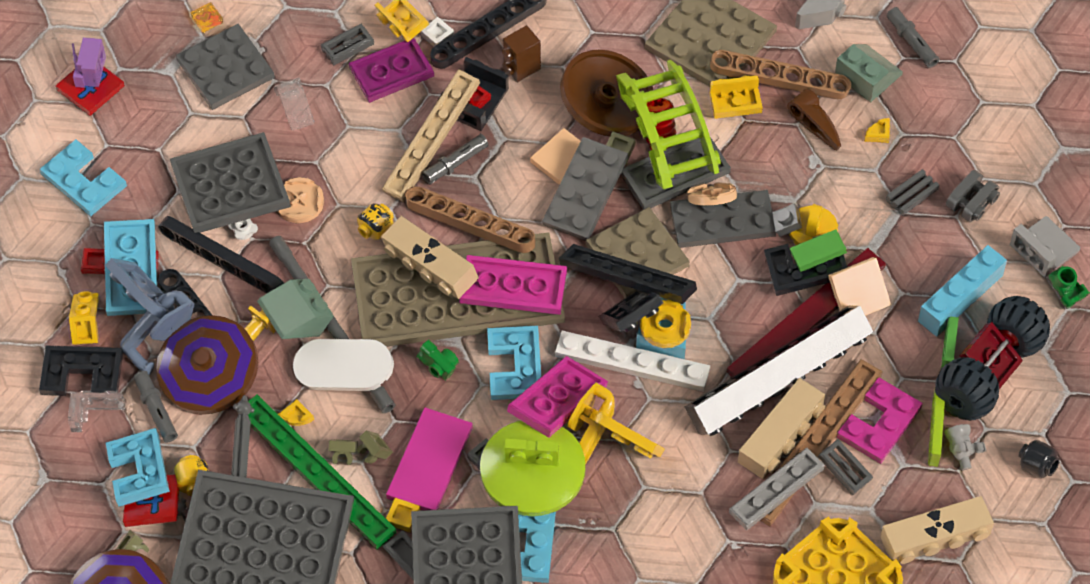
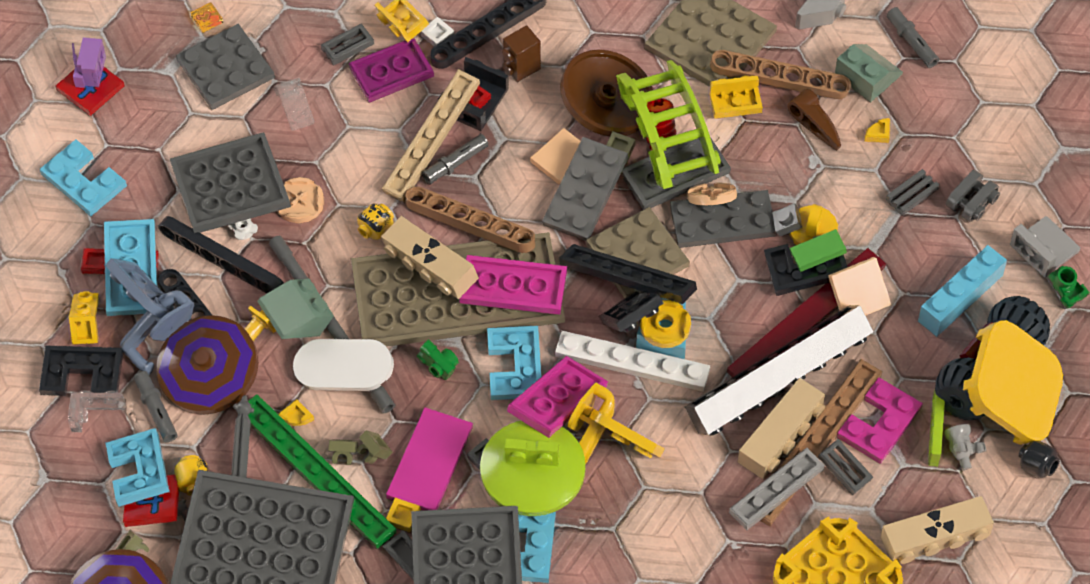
bright green tile [941,316,959,369] -> none
none -> yellow tile [963,320,1063,445]

